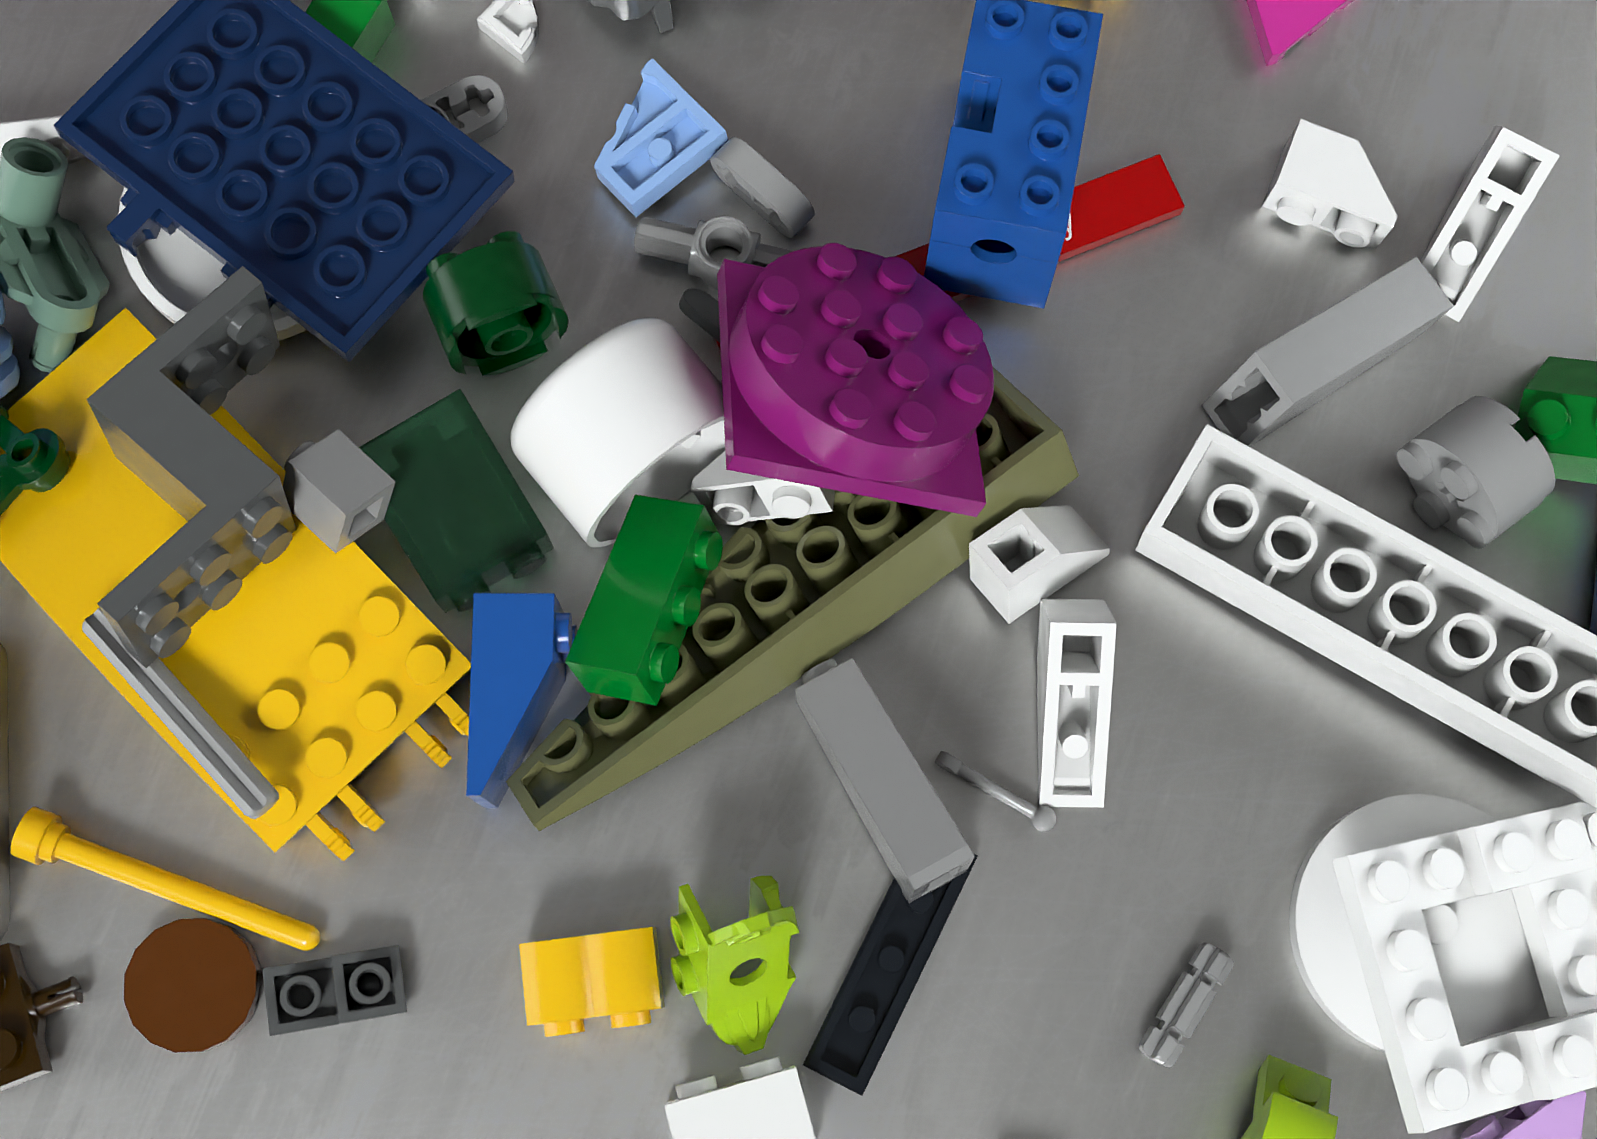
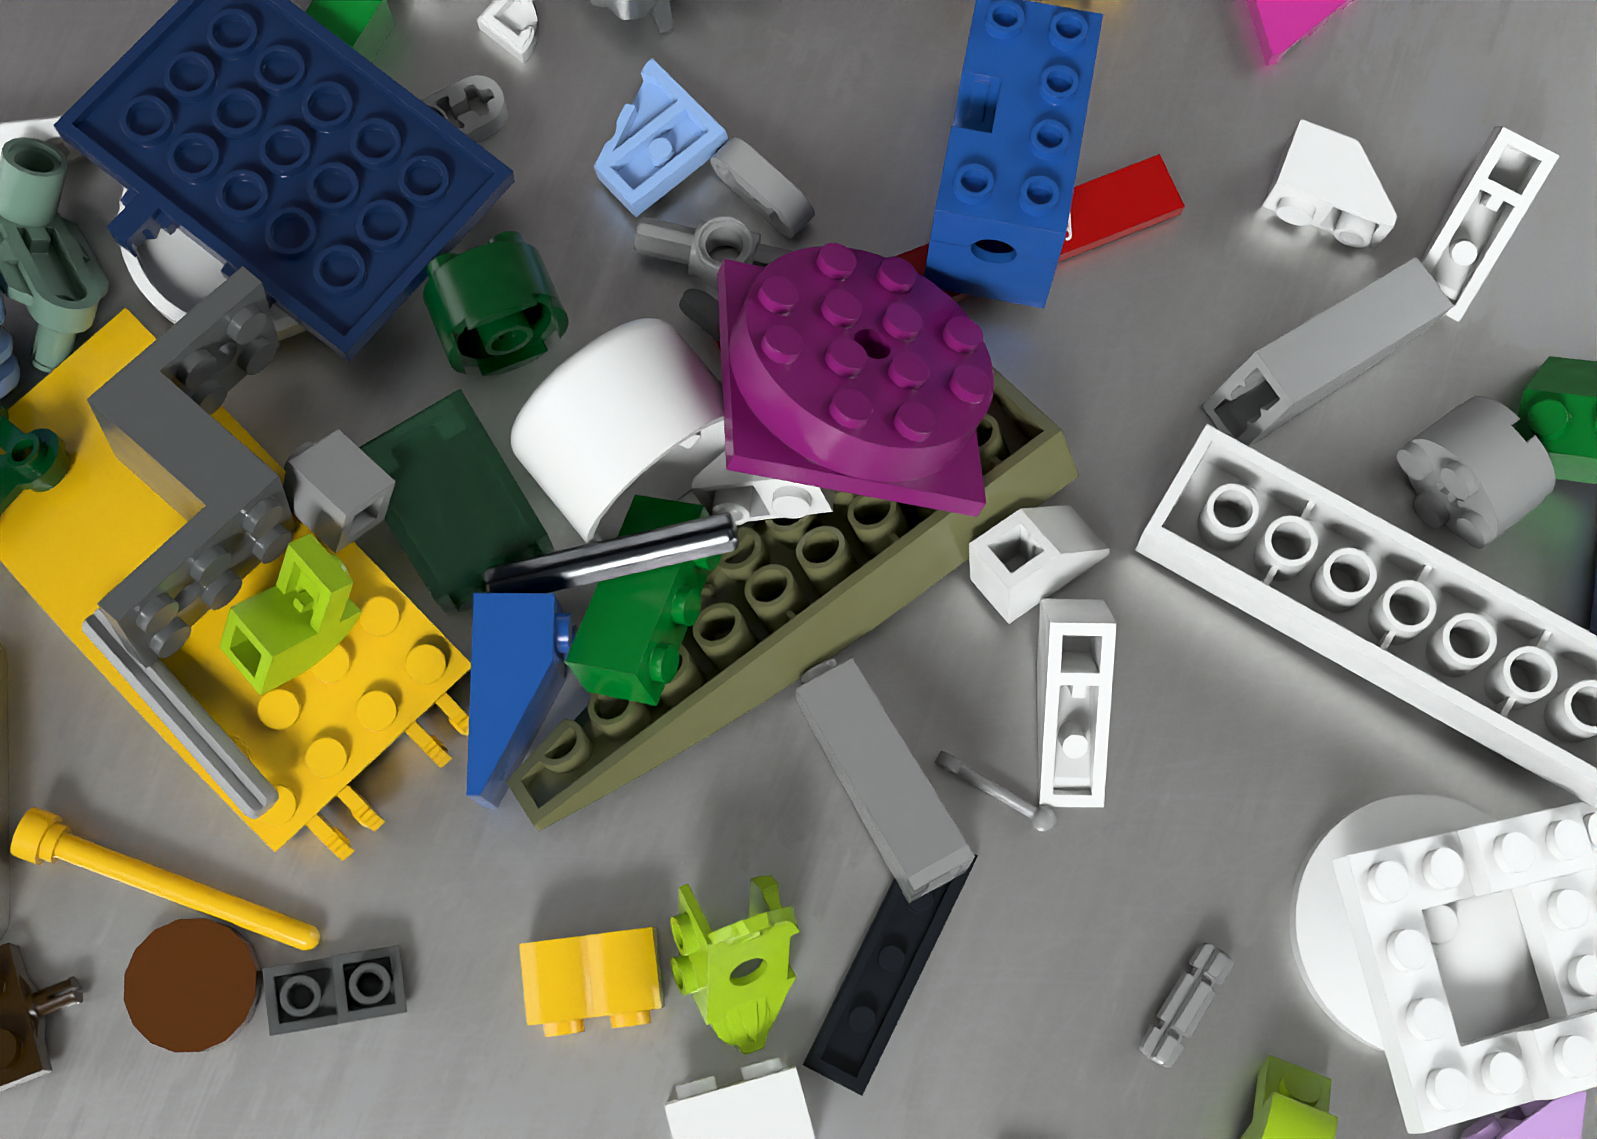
none -> lime brick [219,533,361,696]
none -> black axle [485,513,739,593]

